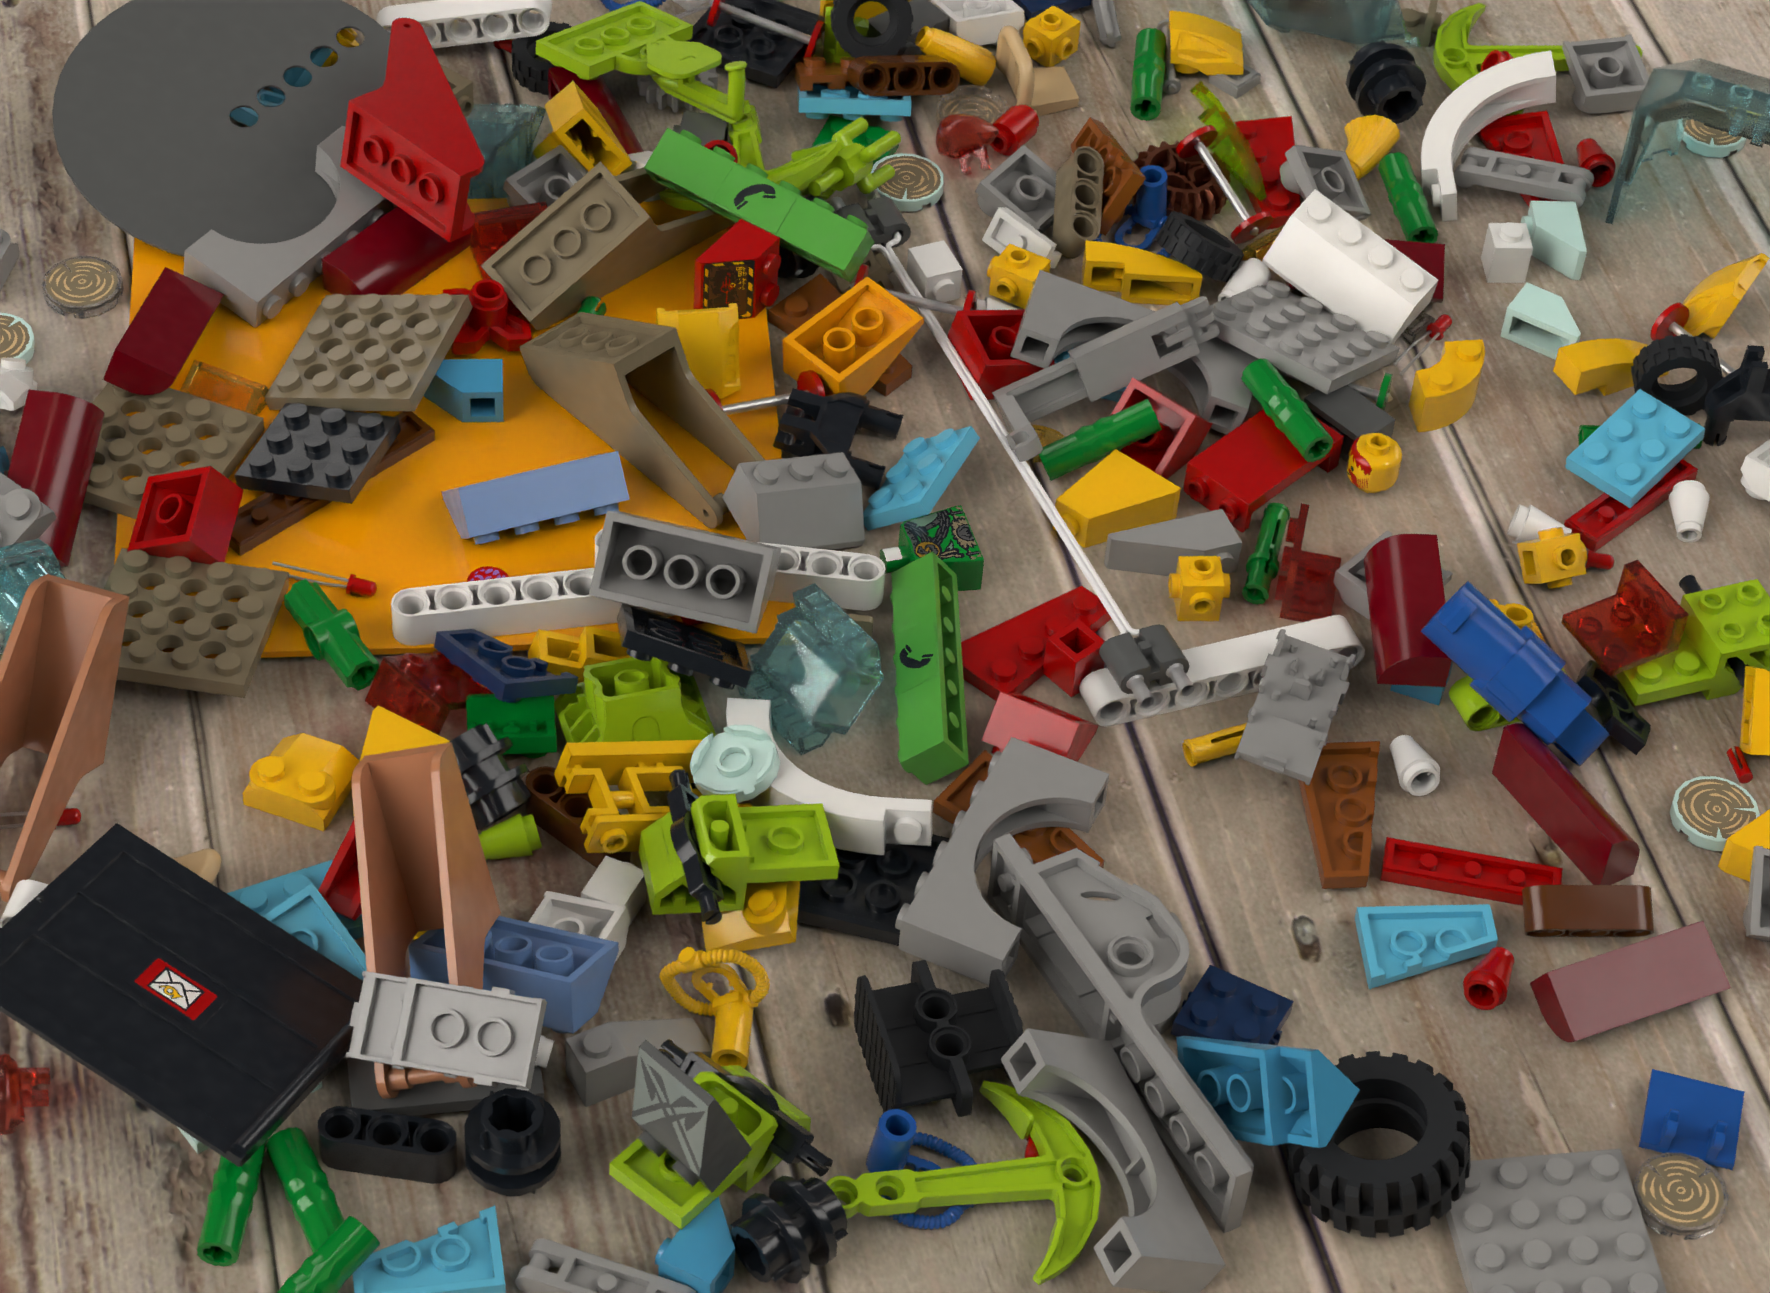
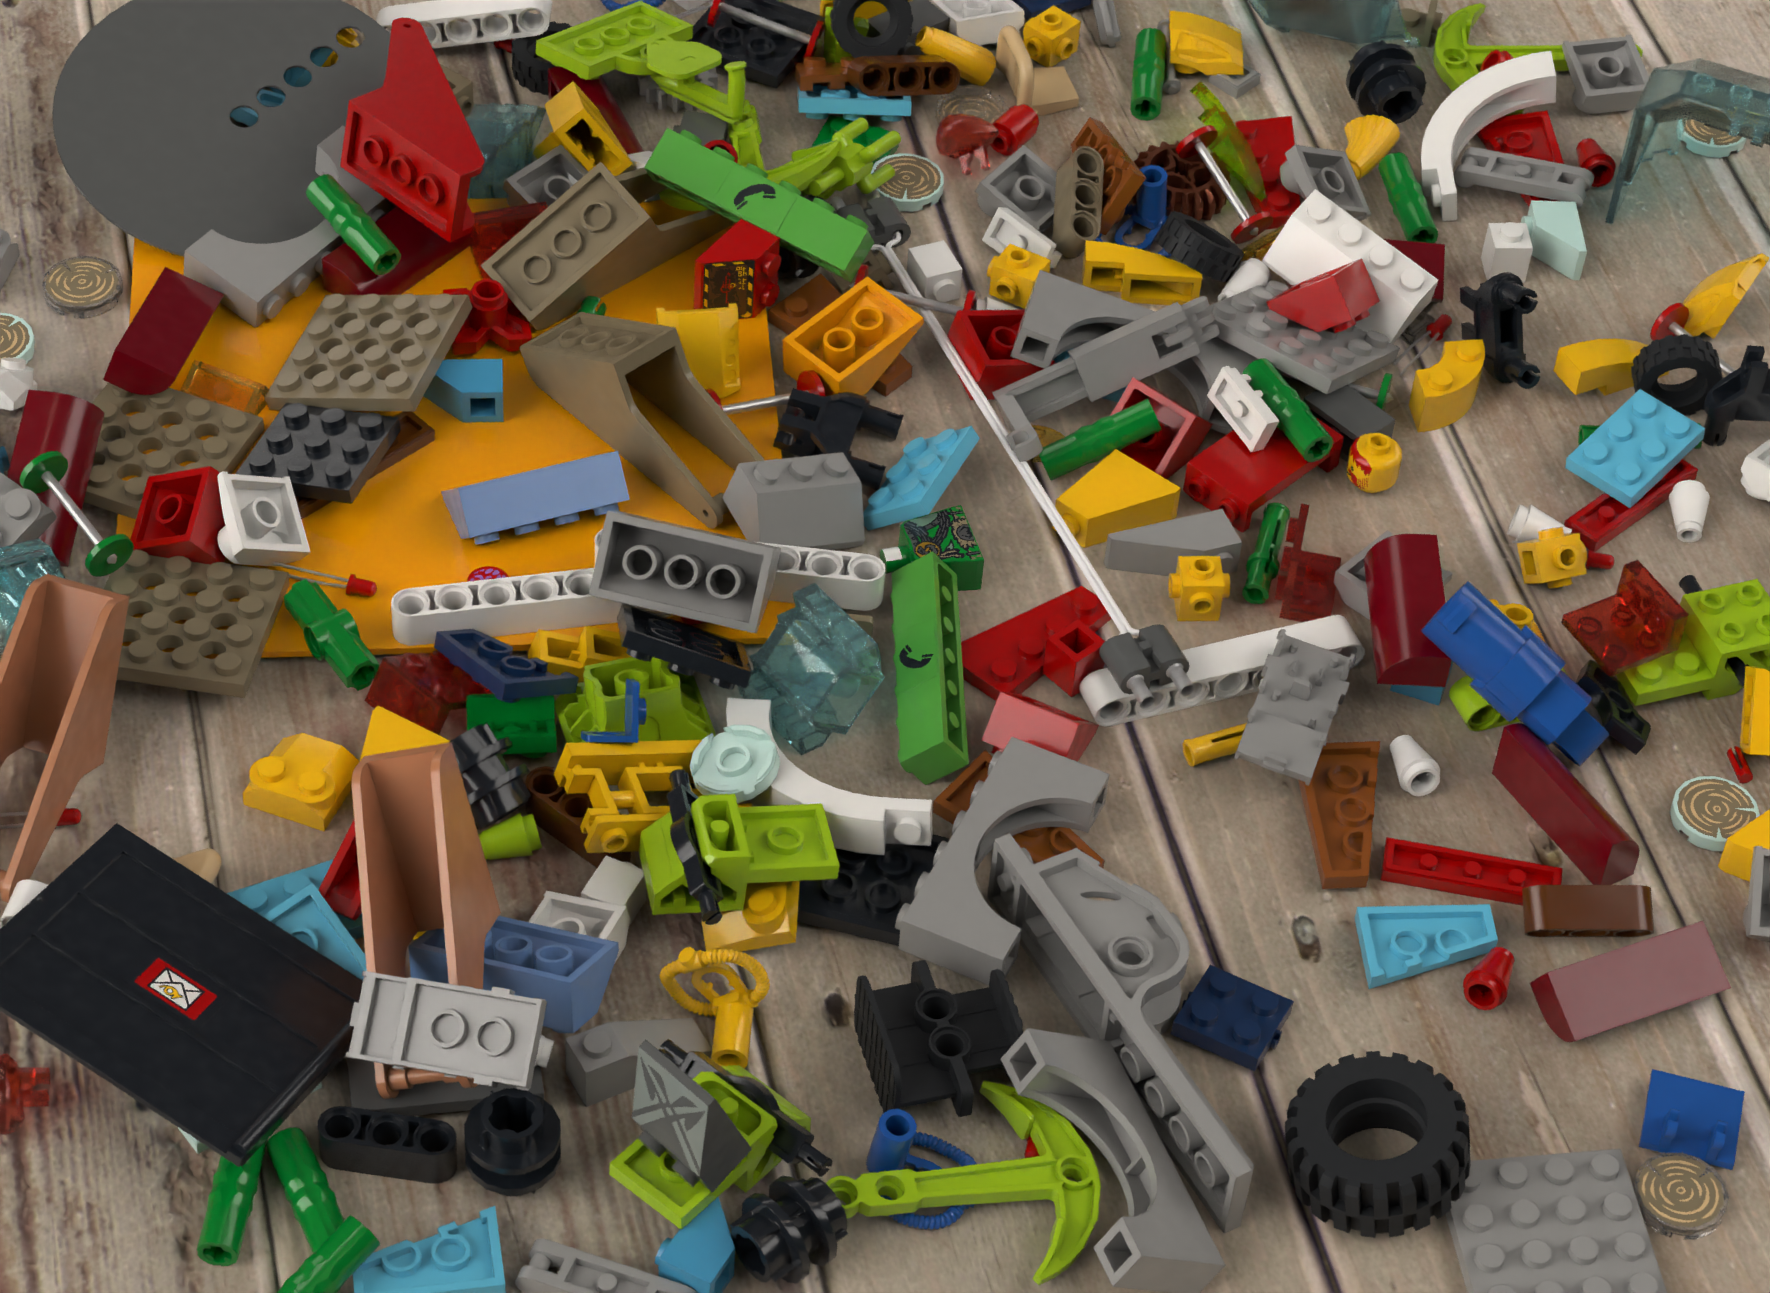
dark azure slope [1176,1036,1360,1148] -> none
light aqua slope [1501,282,1581,360] -> none
none -> green axle [20,451,134,577]
none -> white slope [217,471,311,566]
none -> green axle [306,174,401,275]
none -> blue bracket [581,679,646,743]
none -> white plate [1207,366,1280,452]
none -> red slope [1266,258,1380,333]
none -> black connector [1460,272,1540,389]

